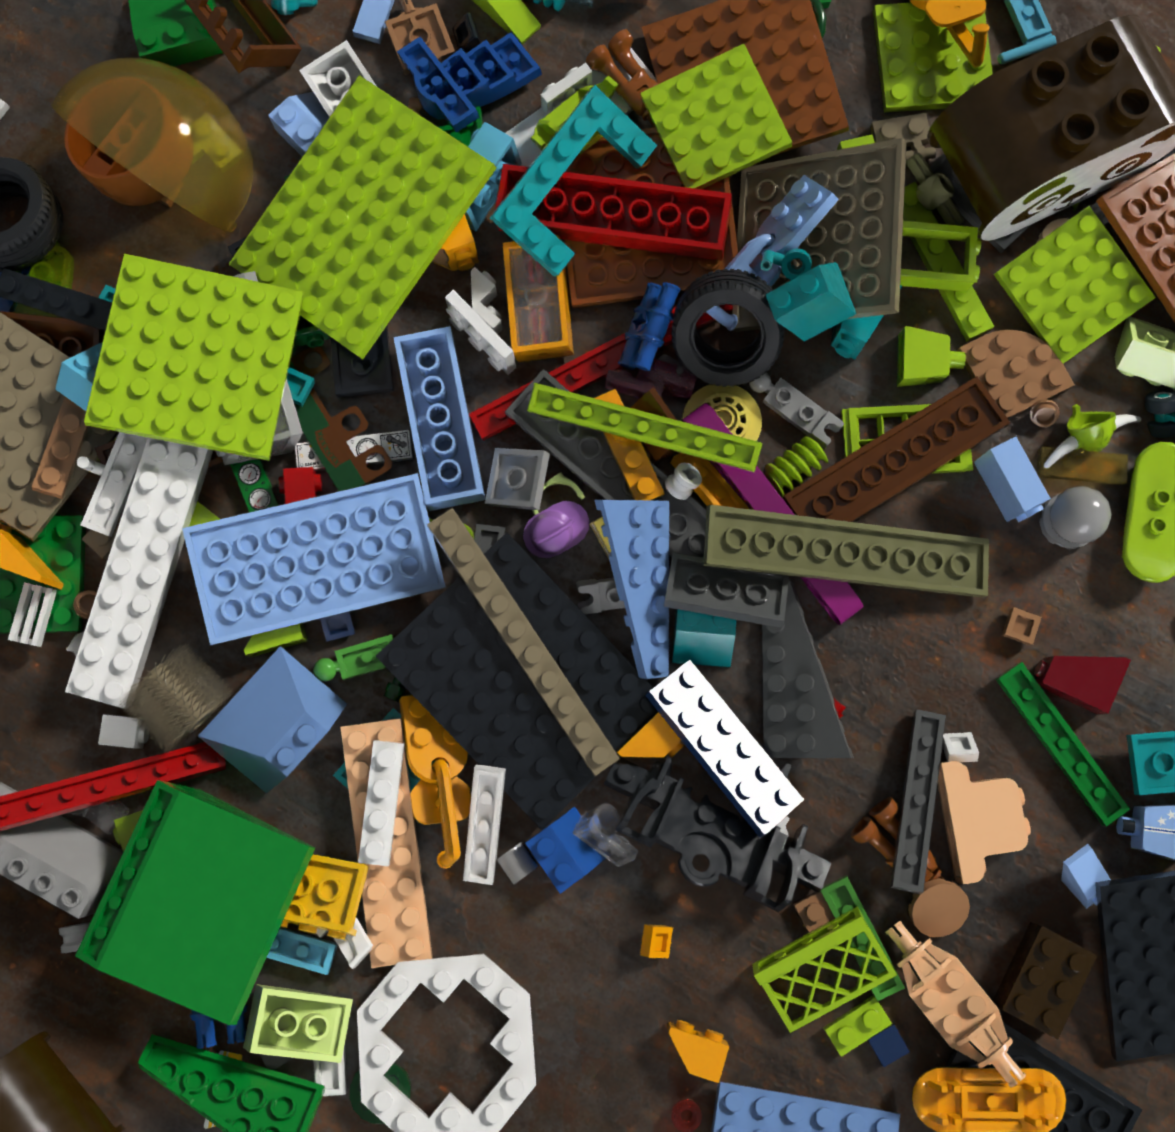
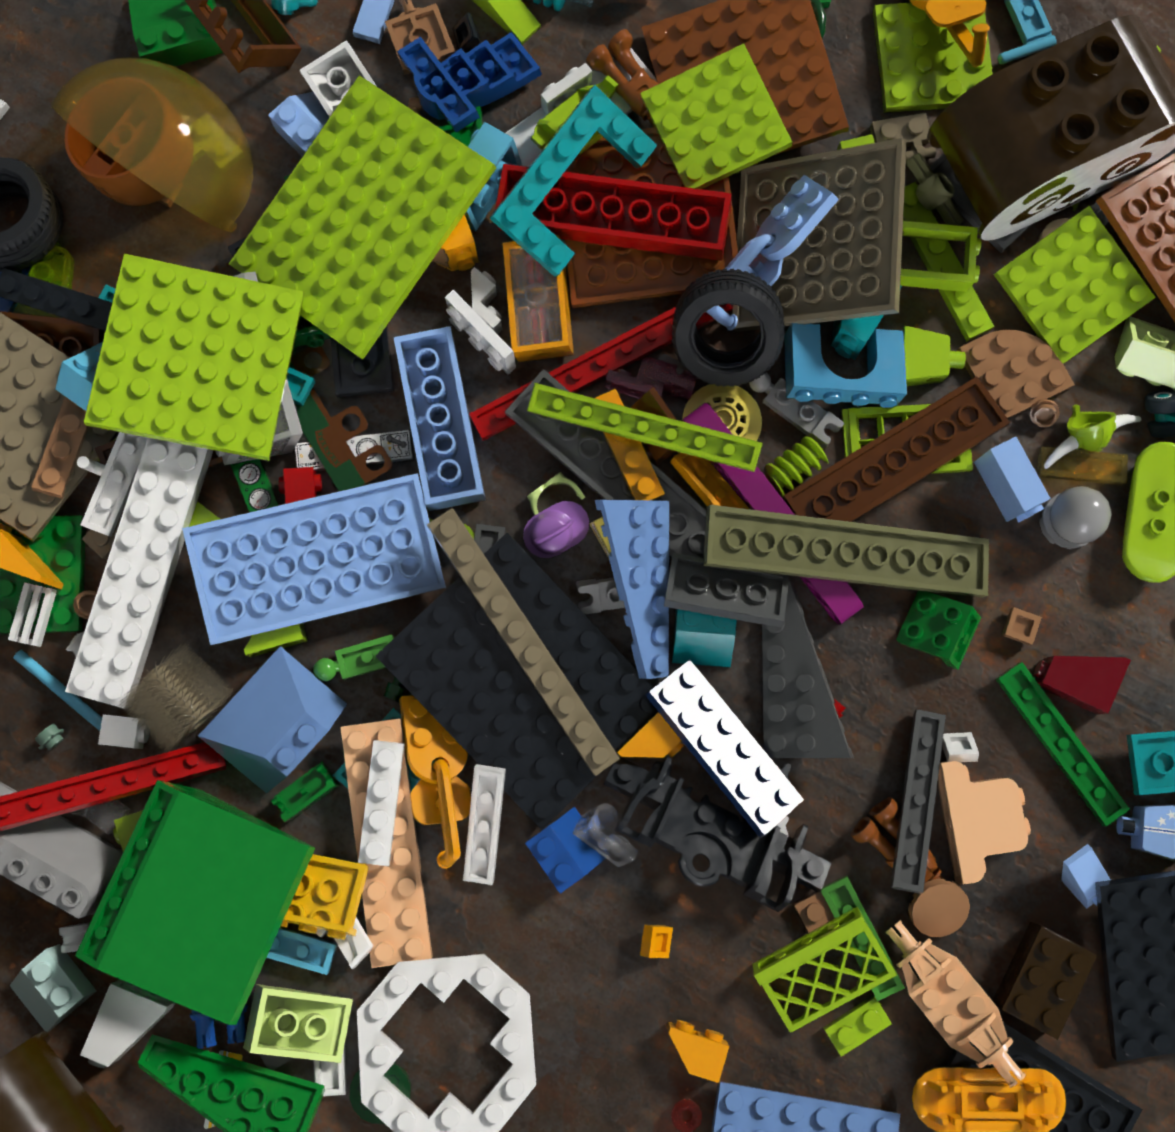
dark blue plate [320,612,355,642] -> none
light grey plate [485,448,550,510] -> none
light grey brick [496,842,538,884] -> none
blue pin [618,282,681,371] -> none
white wheel [665,462,702,500] -> none
teal plate [760,248,812,280] -> none
teal slope [766,262,857,342] -> none
dark blue tile [868,1023,910,1067] -> none
none -> light aqua slope [10,944,96,1032]
none -> medium azure bar [13,650,102,731]
none -> sand green plate [35,724,64,751]
none -> white slope [80,979,175,1068]
none -> green hinge [271,761,340,822]
none -> dark azure arch [784,323,907,408]
none -> green bracket [897,590,981,670]

